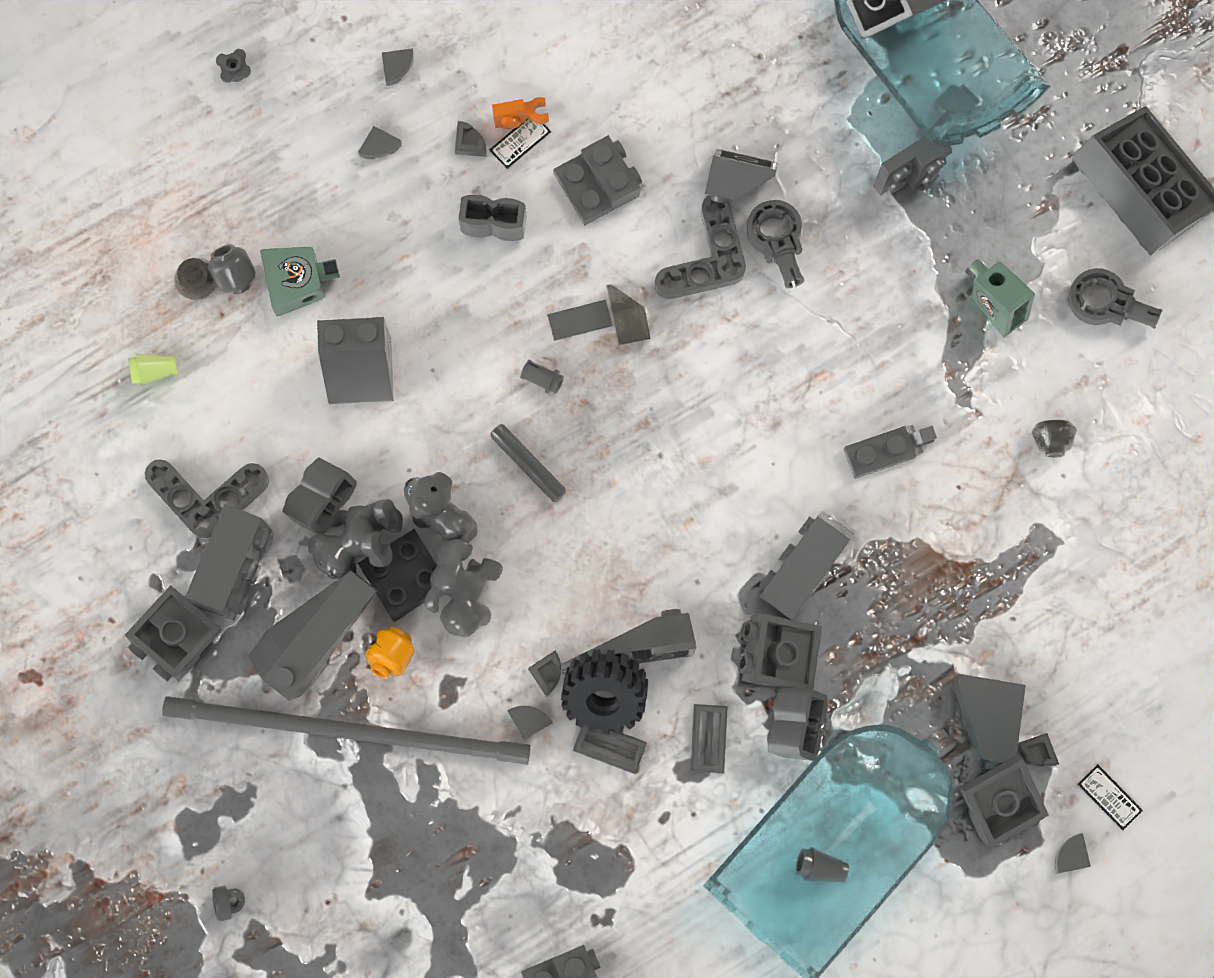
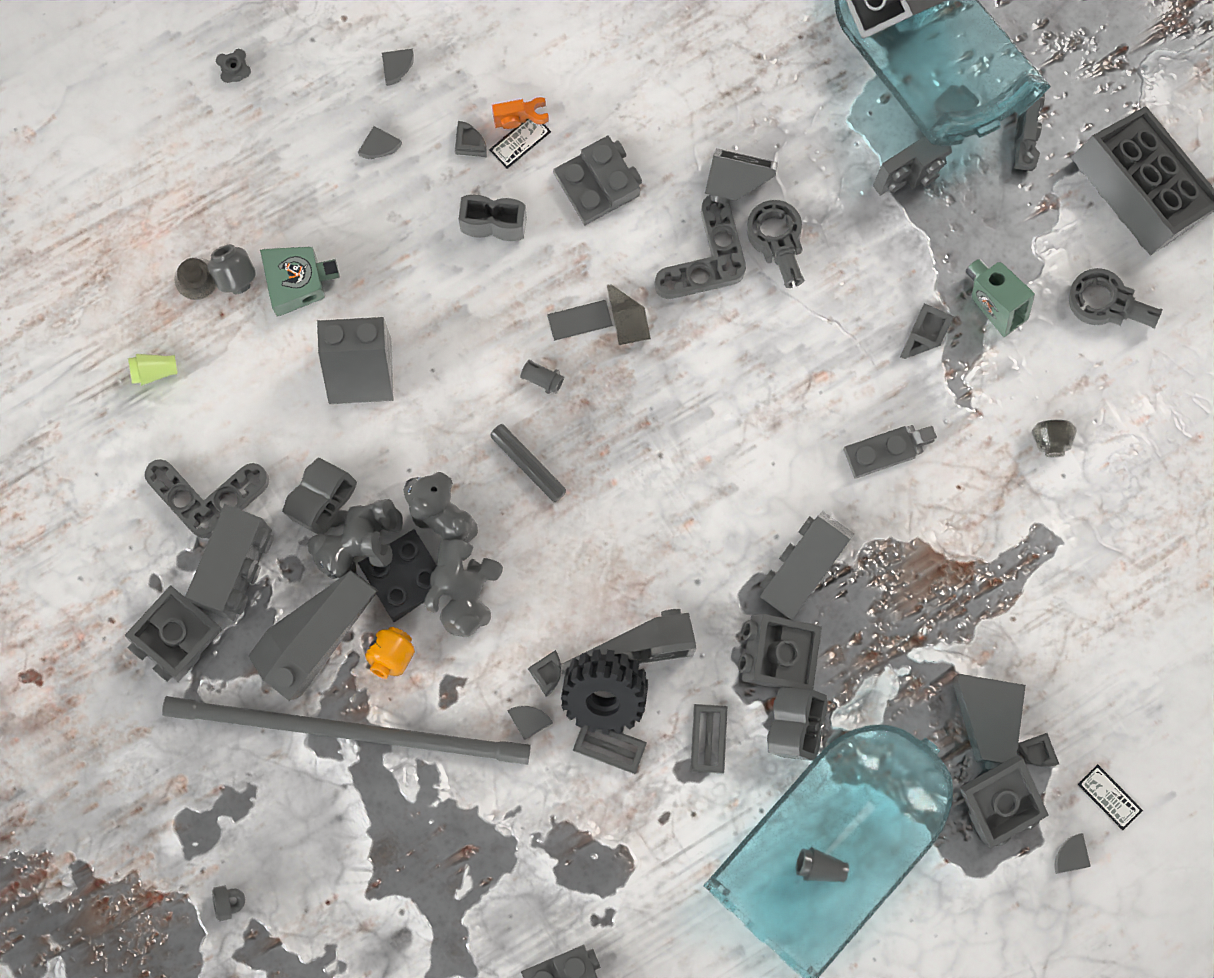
none -> dark grey slope [900,303,954,359]
none -> dark grey hinge [1014,79,1045,171]

